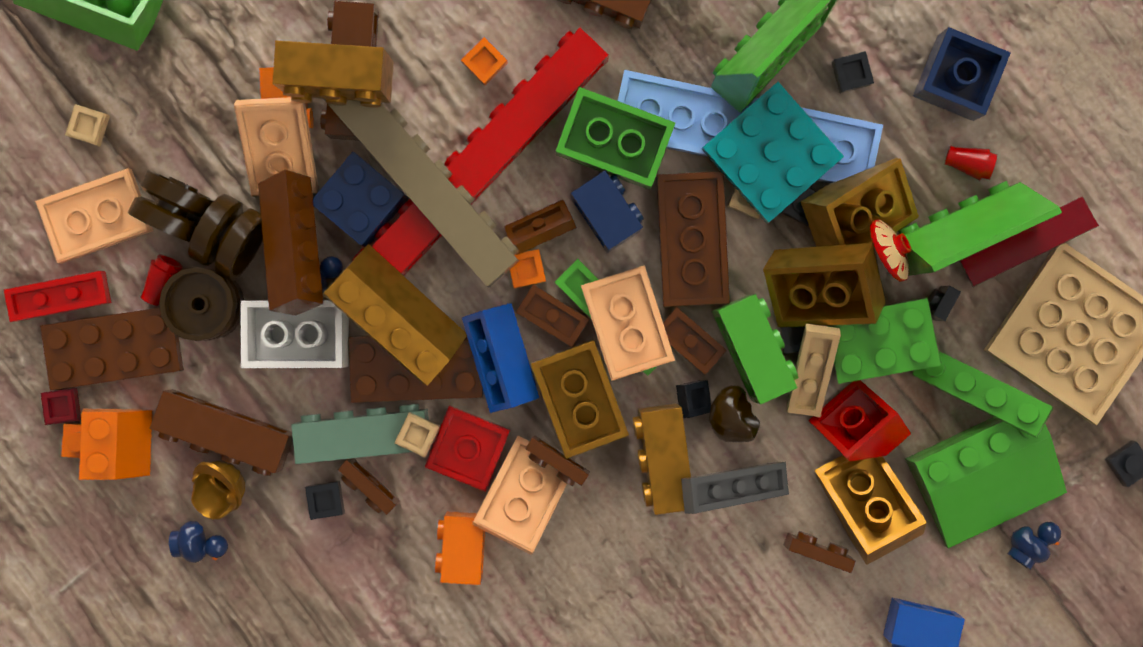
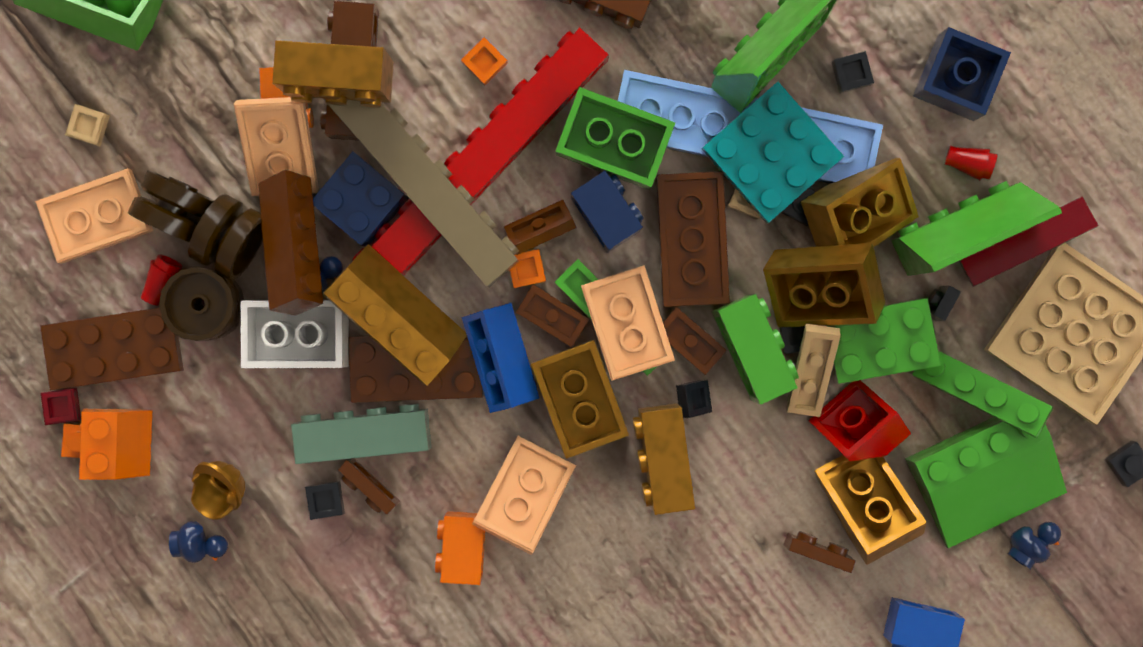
red plate [4,271,111,322] -> none
reddish brown brick [149,389,293,476] -> none
tan tile [395,412,440,458] -> none
red plate [425,405,511,492] -> none
reddish brown plate [525,435,590,486] -> none
dark grey plate [681,462,789,514] -> none
dark brown hair [709,385,760,442] -> none
dish [870,219,911,282] -> none

